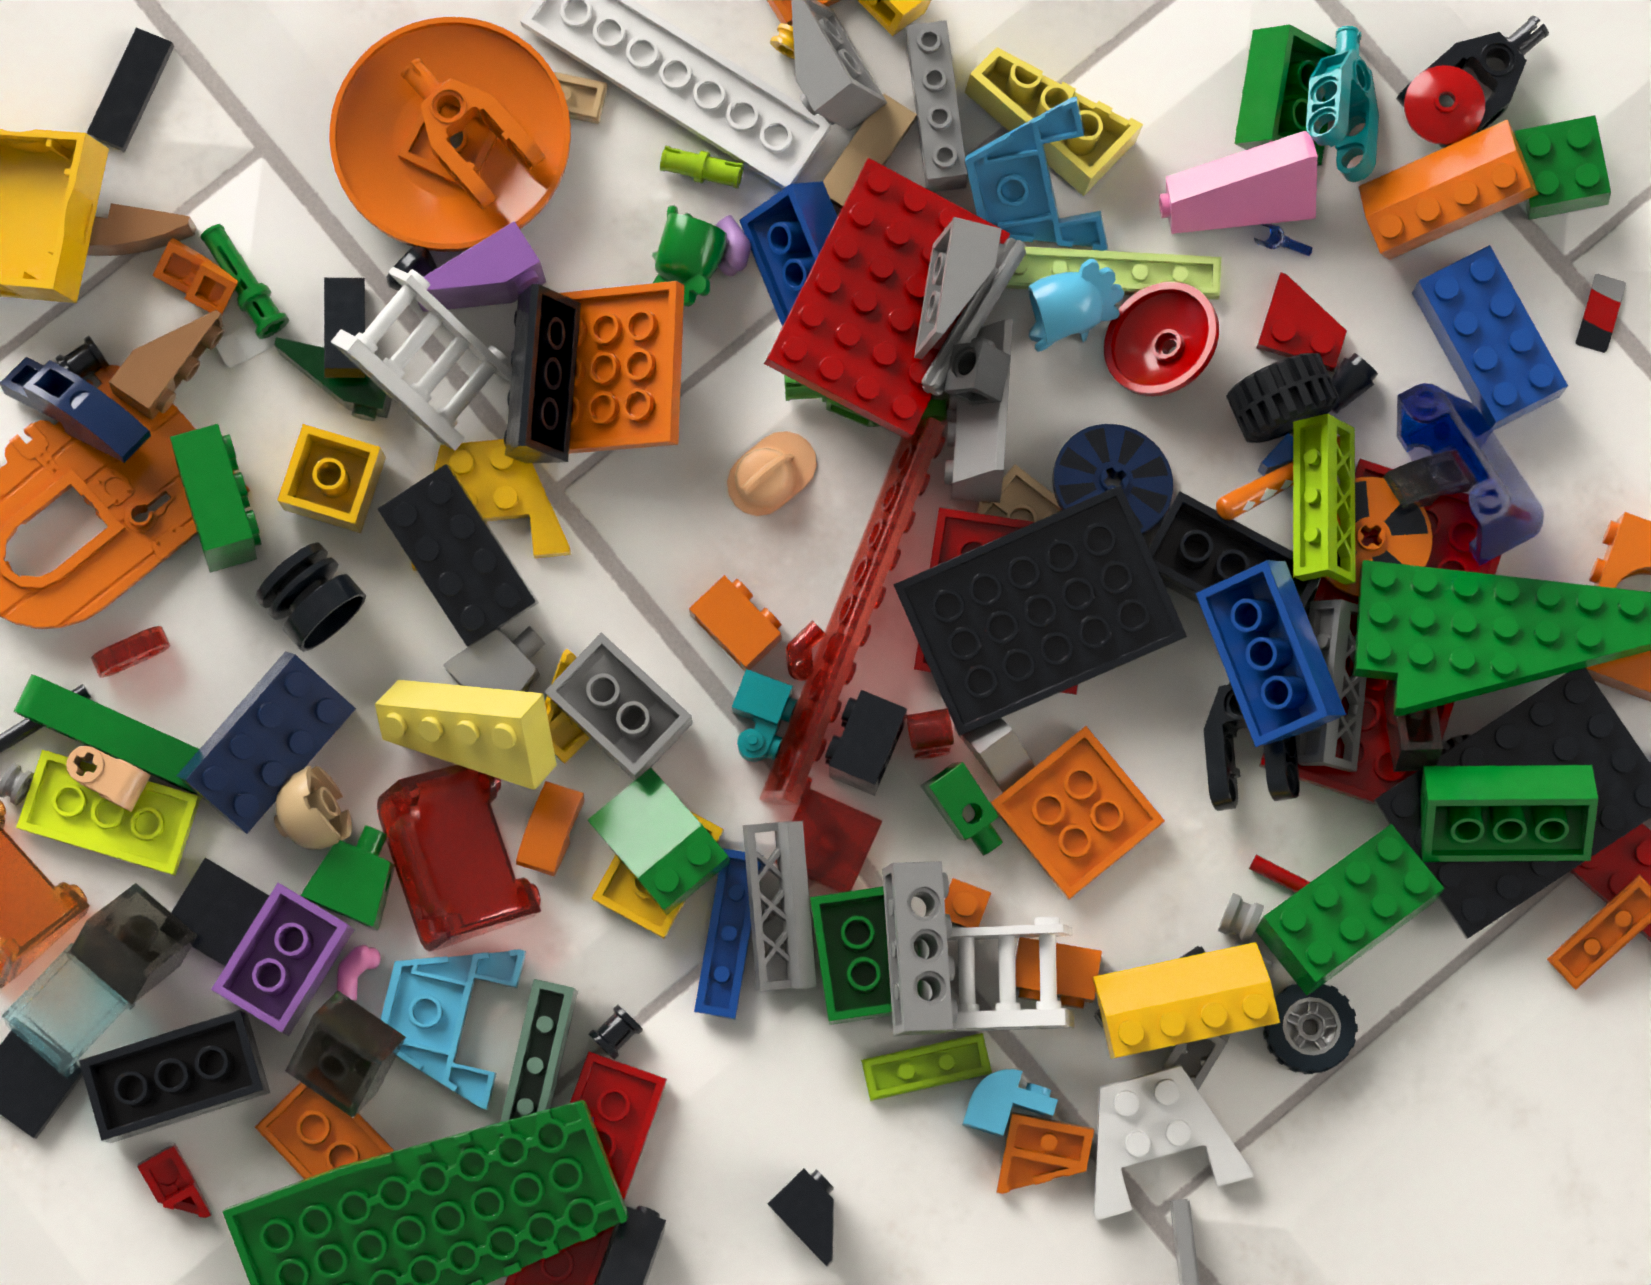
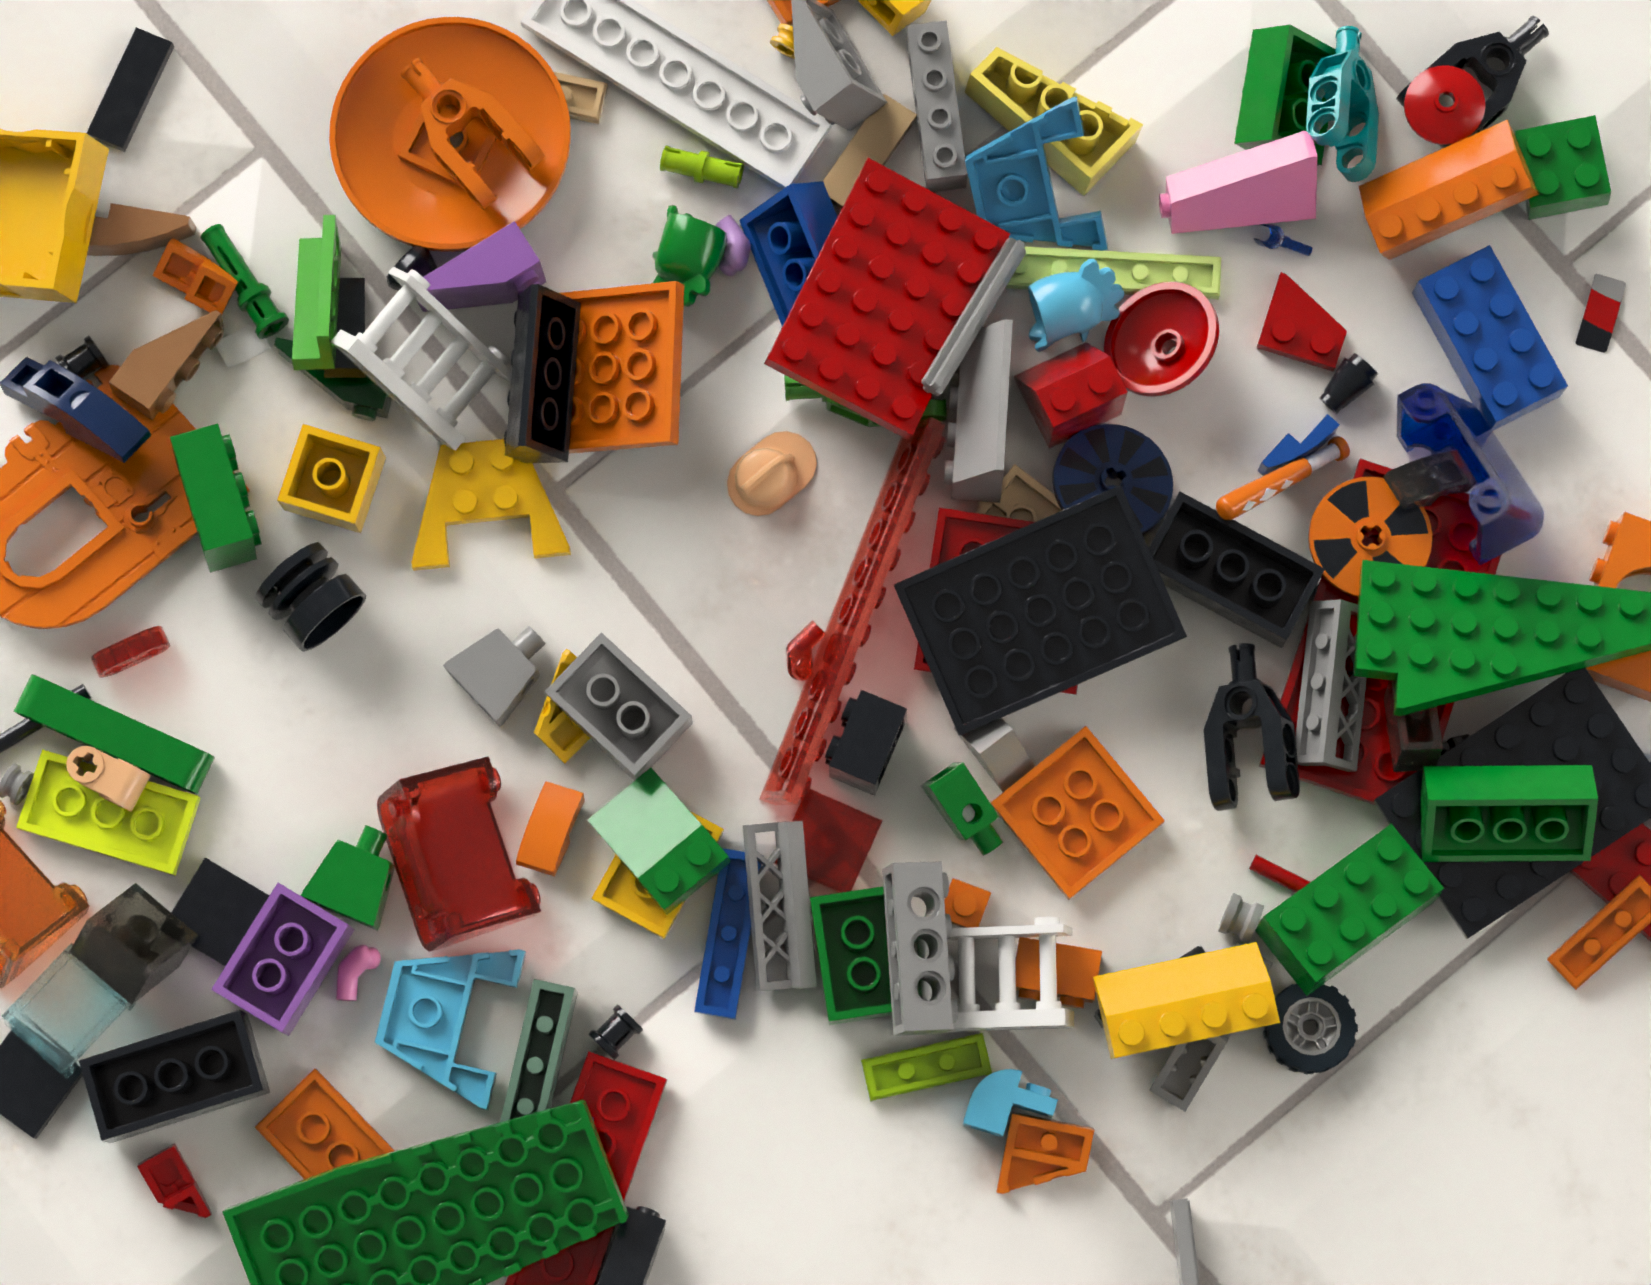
dark blue brick [177,651,356,834] -> none
tan cylinder [274,766,352,850] -> none
clear smoke brick [285,990,406,1118] -> none
light yellow wedge [375,680,557,790] -> none
black brick [377,464,539,647] -> none
orange brick [689,575,782,671] -> none
teal brick [732,669,798,762] -> none
black slope [767,1168,834,1267] -> none
clear red piece [906,708,954,760] -> none
light grey slope [914,217,1005,359] -> none
dark grey brick [944,338,1011,405] -> none
white wing [1094,1065,1254,1221] -> none
blue slope [1195,560,1346,747] -> none
black tyre [1226,353,1340,443] -> none
lime fence [1293,413,1356,585] -> none
none -> bright green fence [292,215,341,370]
none -> red slope [1014,342,1128,449]

